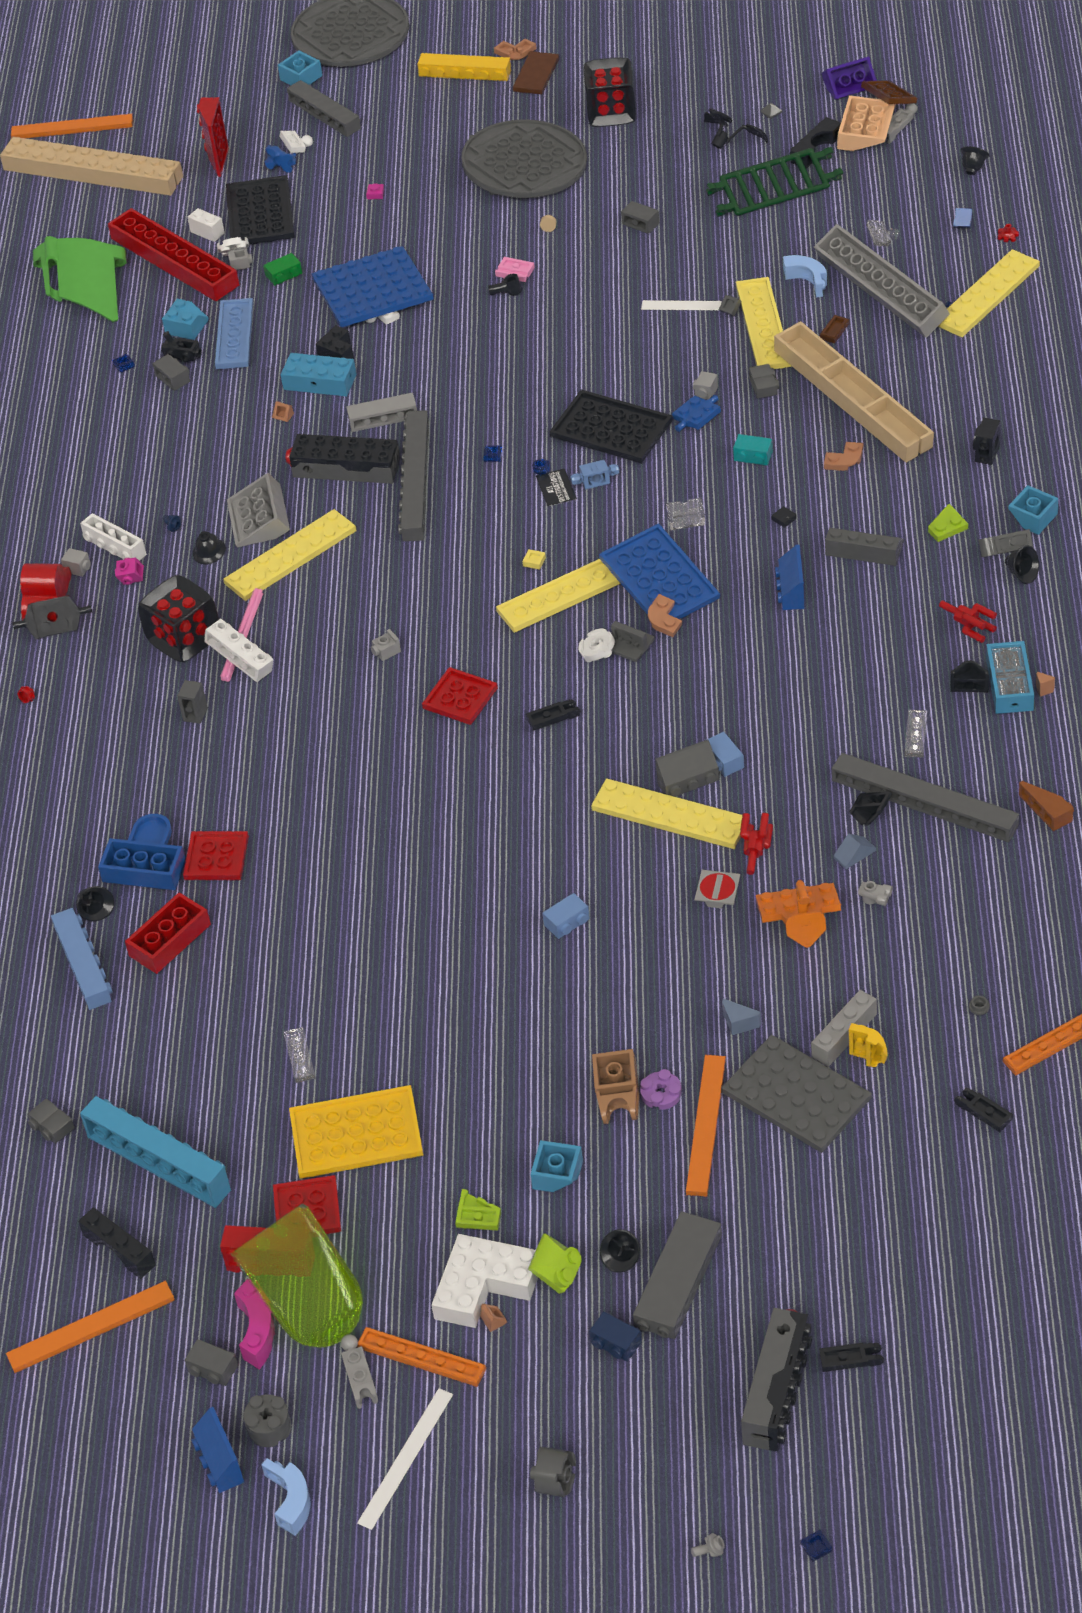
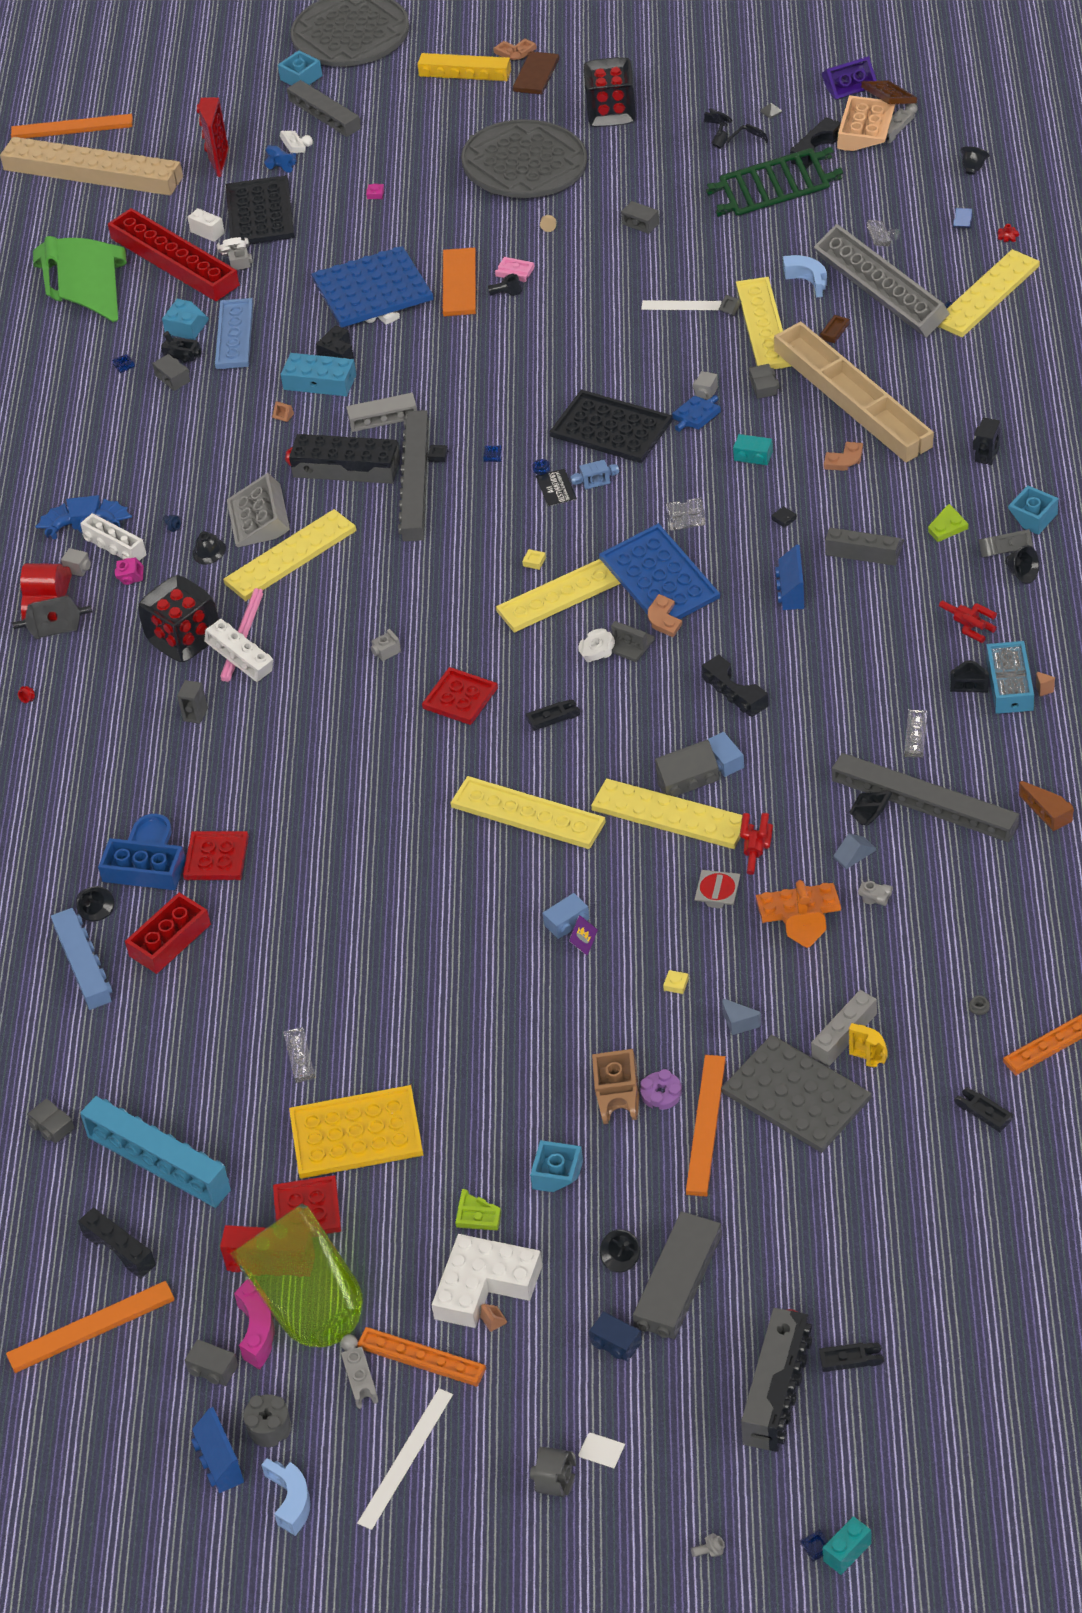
green brick [263,253,302,286] -> none
lime slope [528,1233,581,1294] -> none
none -> blue torso [35,495,132,539]
none -> black plate [428,445,448,462]
none -> orange tile [443,247,476,316]
none -> light yellow plate [451,776,606,849]
none -> dark purple sticker [569,915,598,955]
none -> white sticker [578,1433,625,1468]
none -> light yellow plate [663,970,689,994]
none -> black arch [702,654,768,718]
none -> teal brick [823,1516,871,1575]

